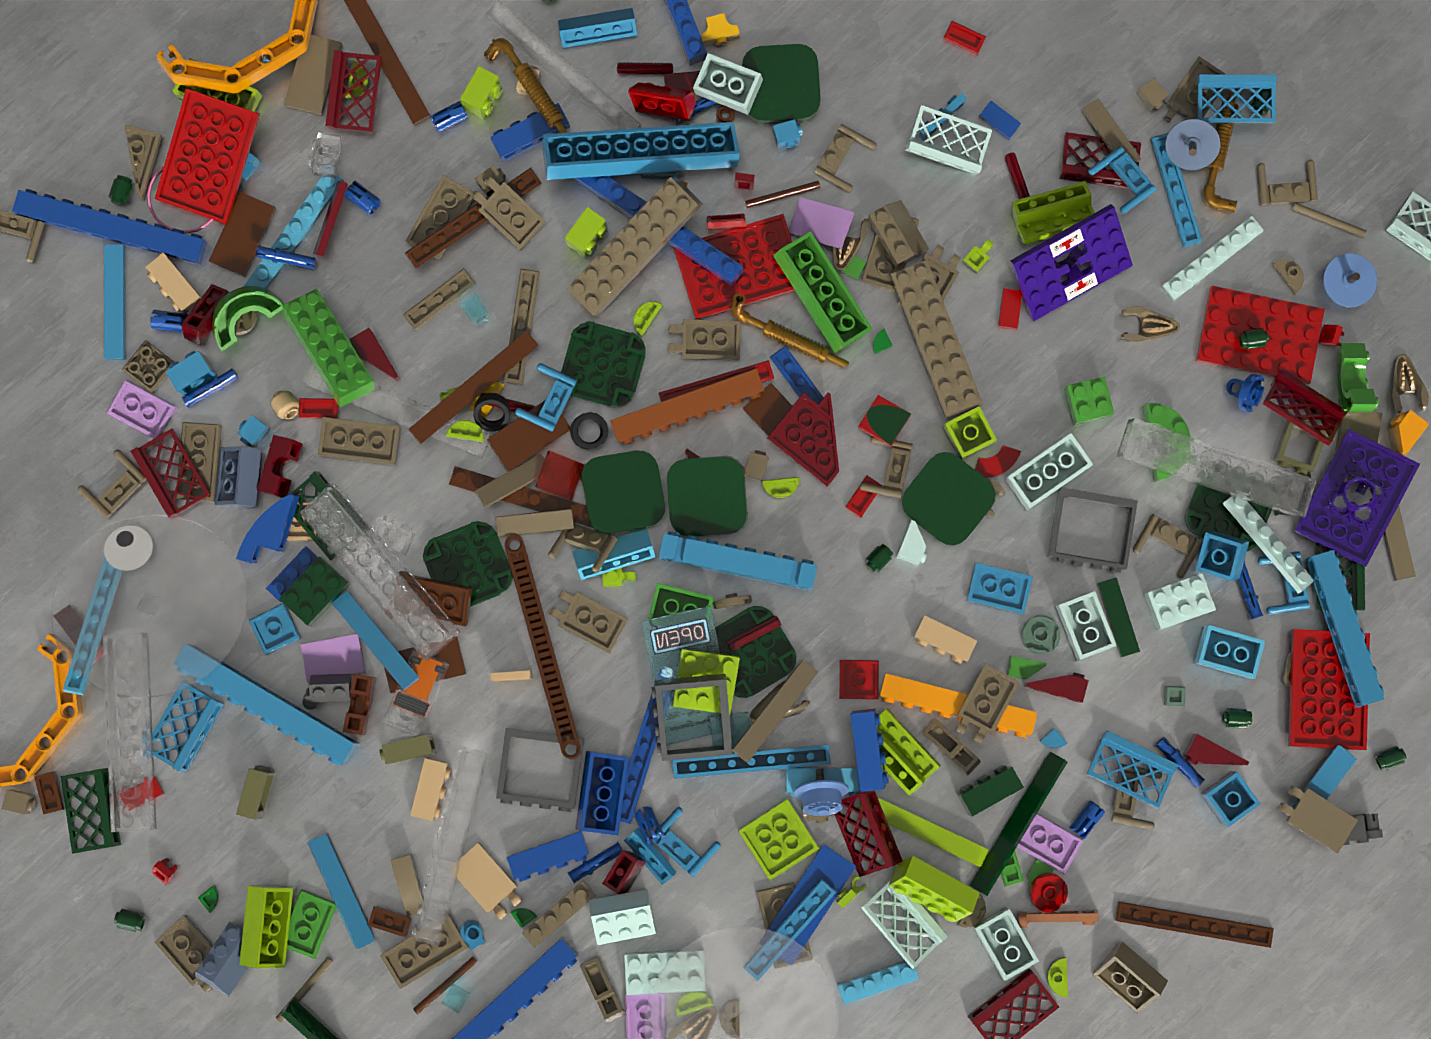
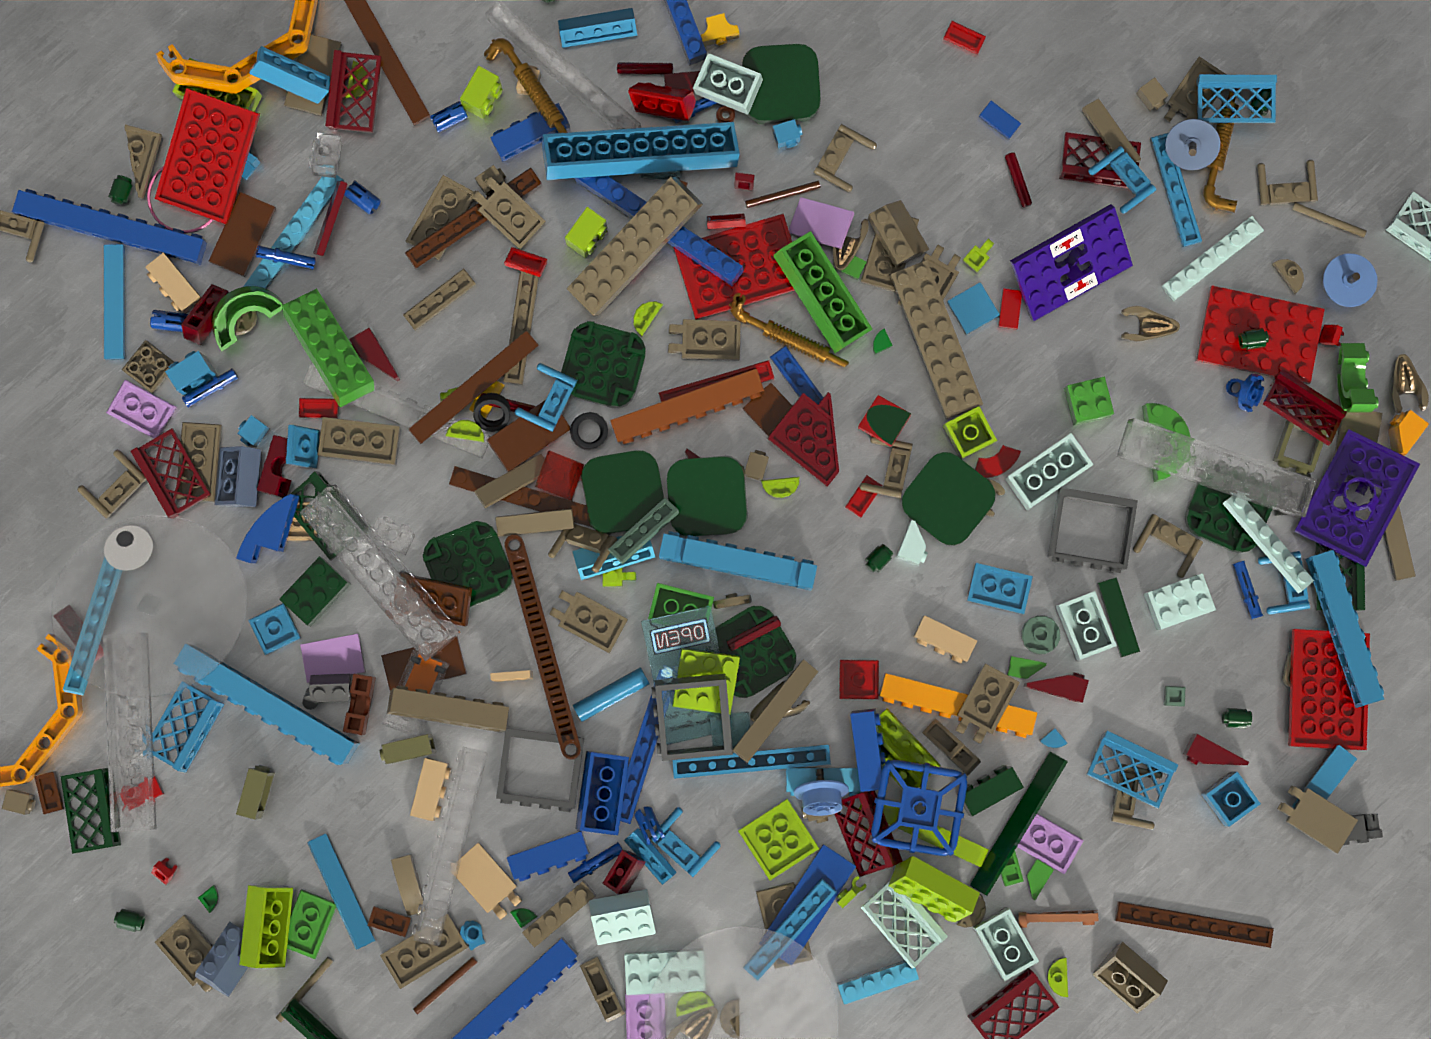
blue plate [266,546,318,602] -> none
tan head [270,391,300,419] -> none
dark azure tile [332,591,420,691] -> none
clear light blue brick [441,984,471,1013] -> none
clear light blue brick [459,293,490,325] -> none
light aqua fence [905,105,992,175] -> none
dark azure plate [919,93,967,141] -> none
lime brick [1012,181,1095,244] -> none
red tile [1029,873,1068,913] -> none
blue arm [1069,801,1105,839] -> none
blue pin [1155,737,1205,788] -> none
medium azure brick [1194,625,1265,679] -> none
dark azure brick [1196,530,1249,581] -> none
dark green brick [1375,746,1407,771] -> none
none -> dark azure panel [250,46,330,104]
none -> dark azure tile [286,425,320,468]
none -> dark tan brick [387,686,509,733]
none -> red tile [504,247,547,277]
none -> dark azure brick [573,667,650,722]
none -> sand green plate [608,498,679,565]
none -> blue plate [871,760,967,856]
none -> dark azure tile [947,282,1000,335]

